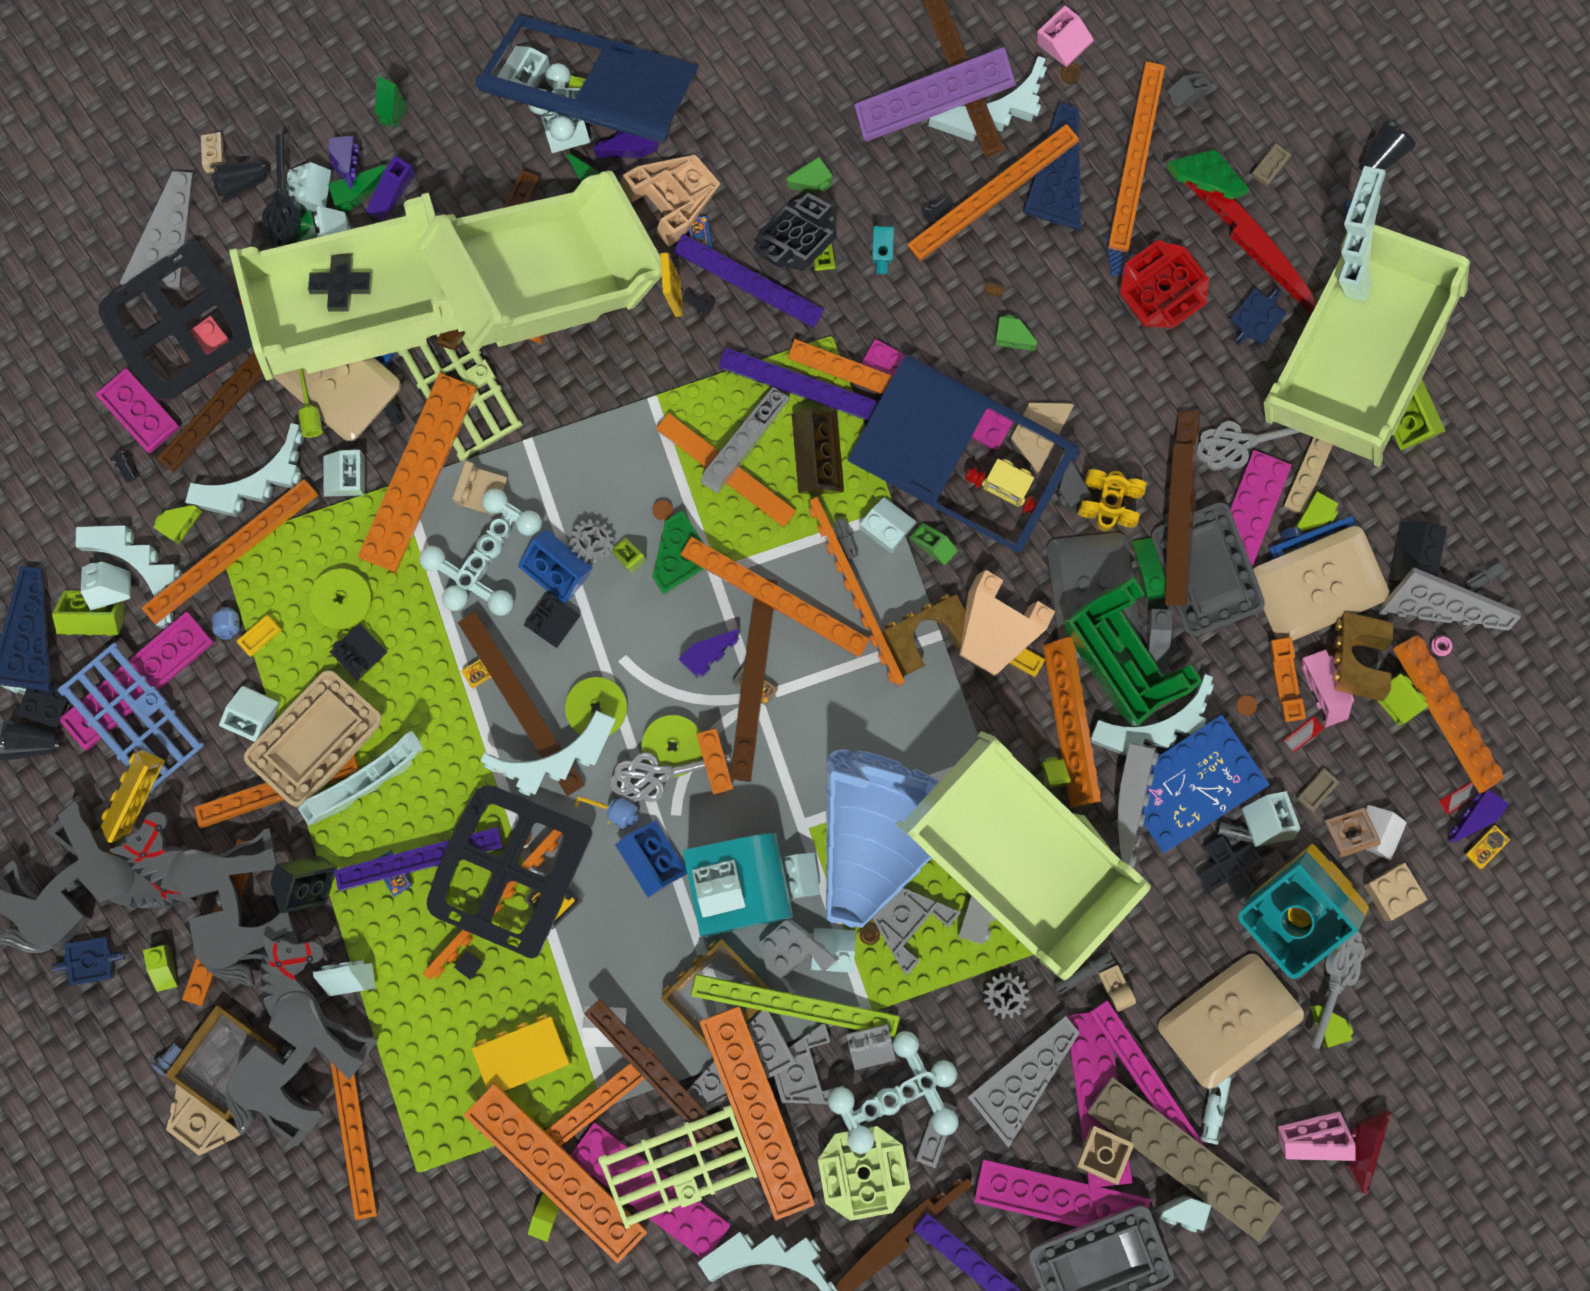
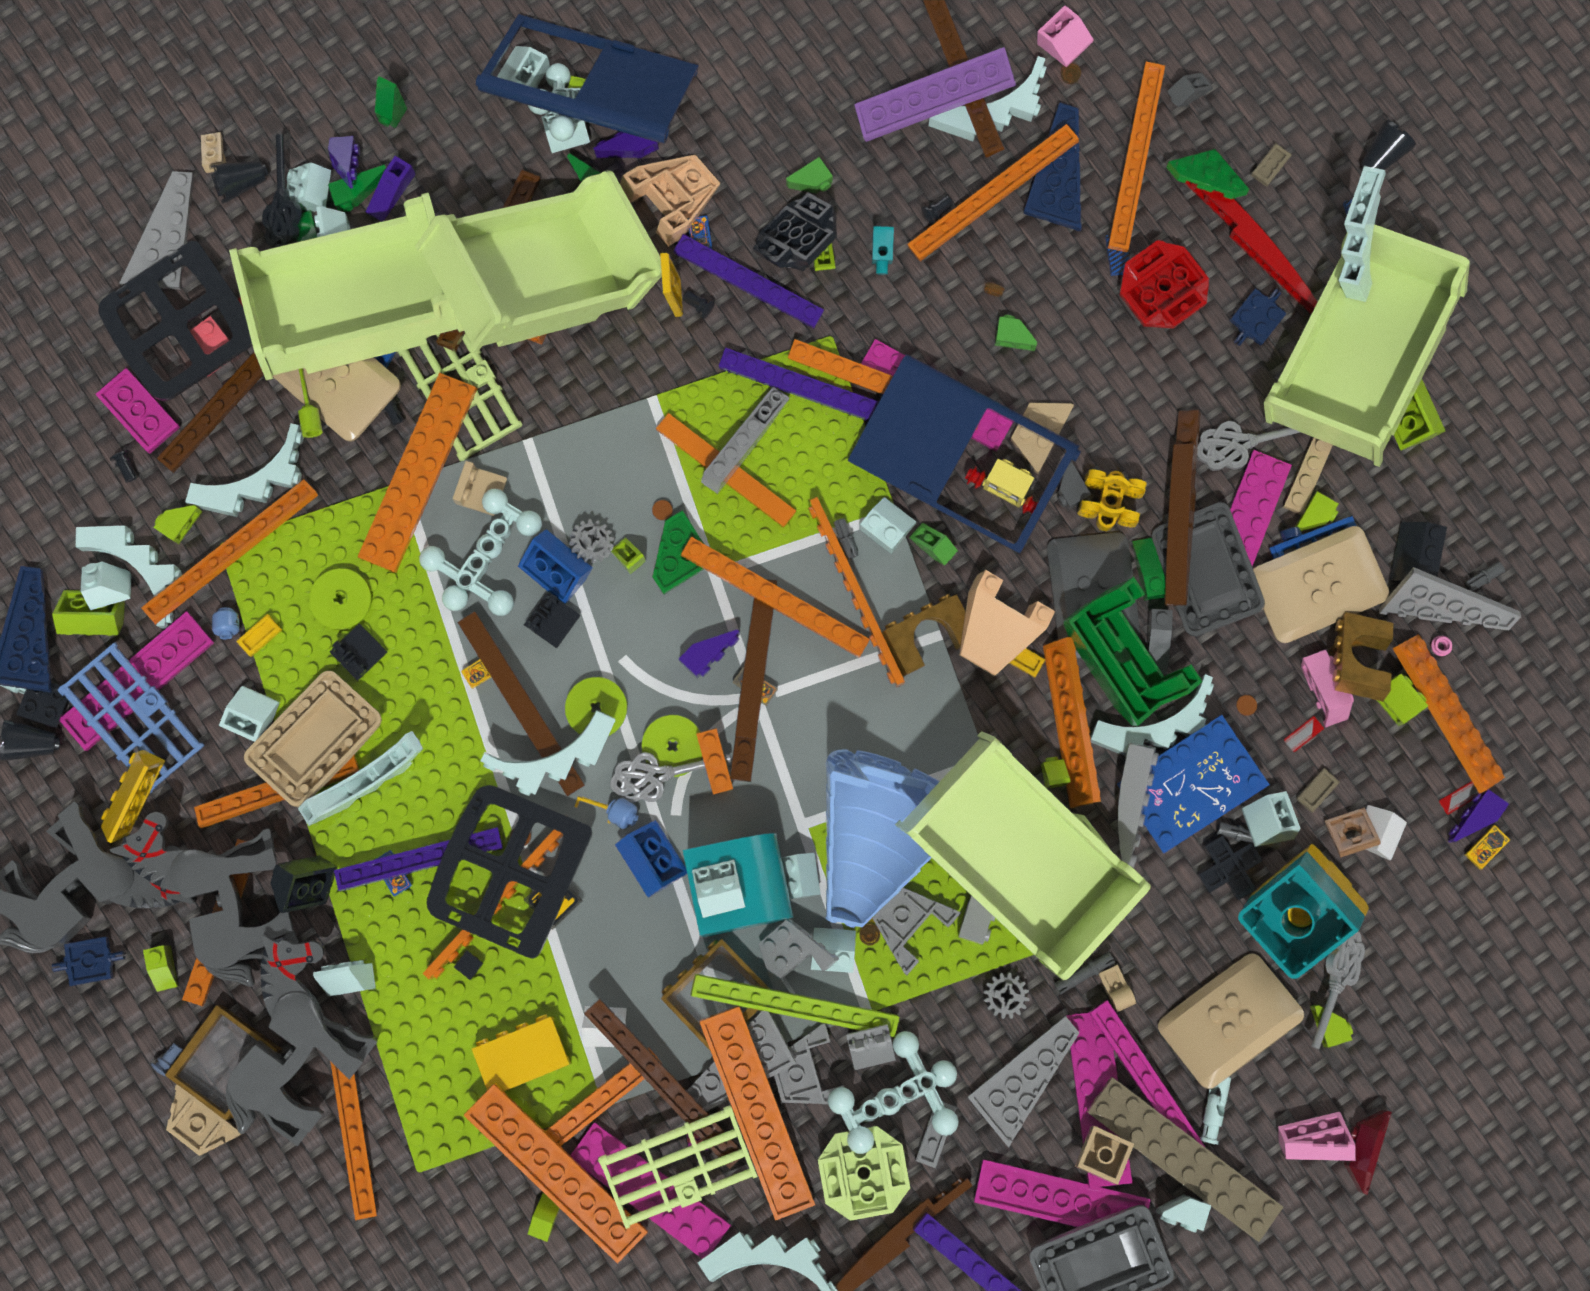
black plate [308,255,372,312] -> none
light aqua slope [324,450,365,497] -> none
dark brown slope [792,408,844,495] -> none
orange slope [1271,637,1306,722] -> none
tan brick [1364,863,1427,921] -> none

